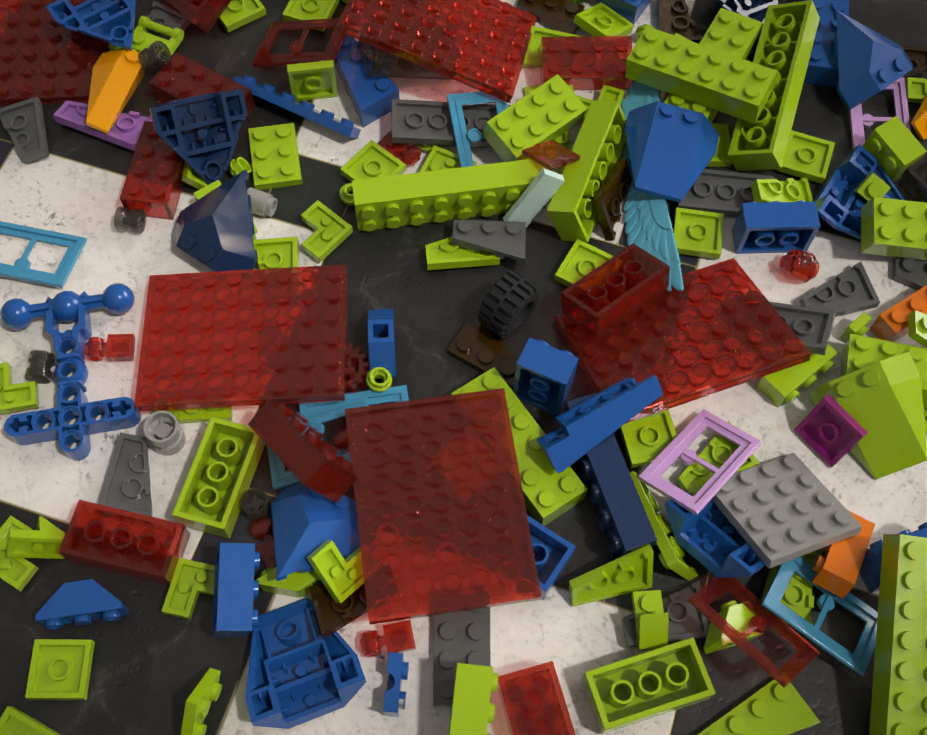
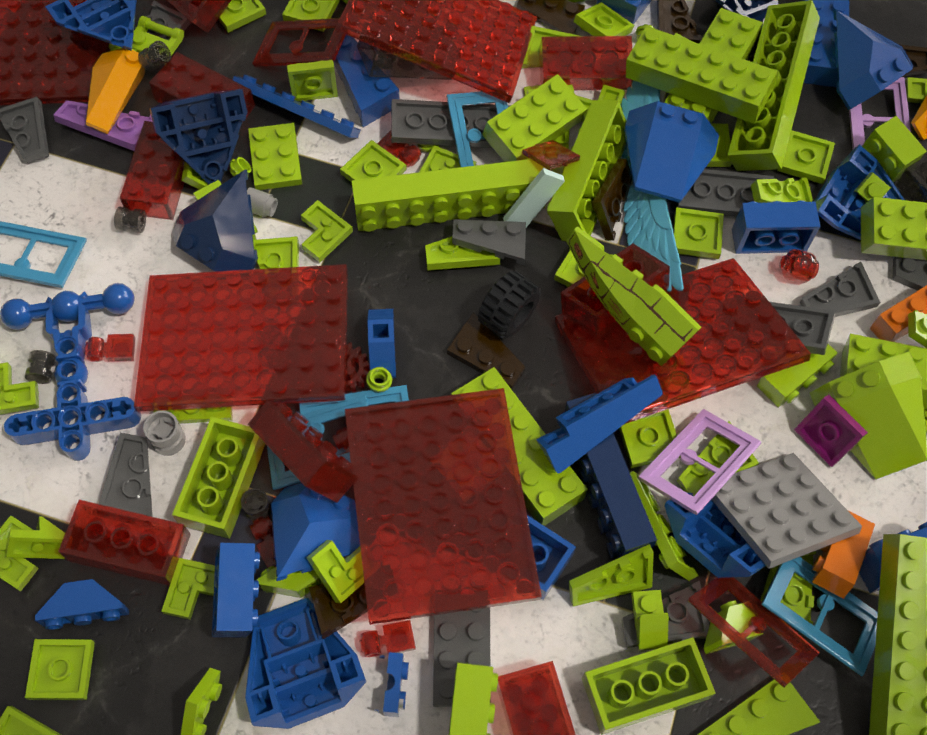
lime plate [340,183,355,206] -> none
blue brick [513,338,579,416] -> none
lime plate [841,312,872,342] -> none
none -> lime wedge [566,226,701,366]

